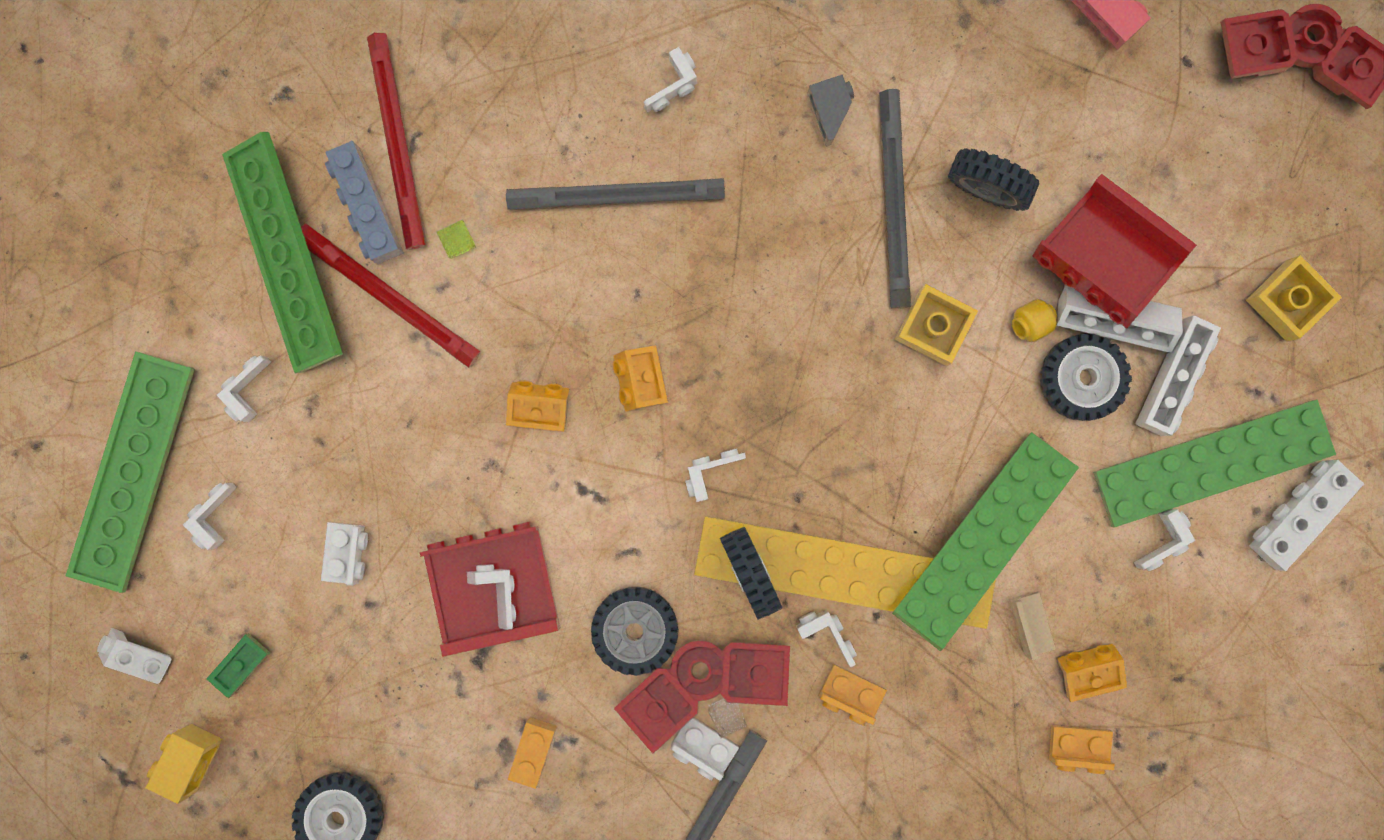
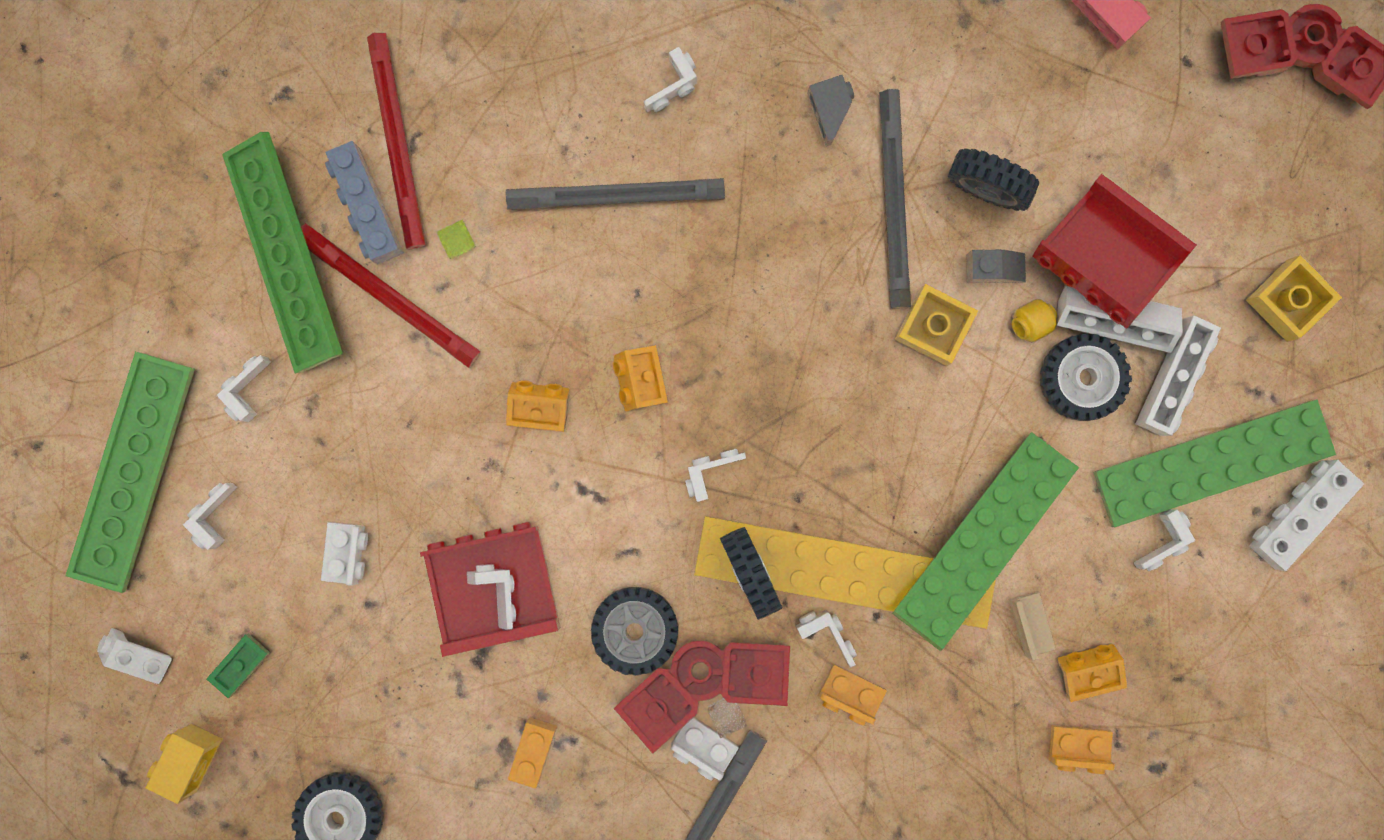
none -> dark grey slope [966,249,1026,283]

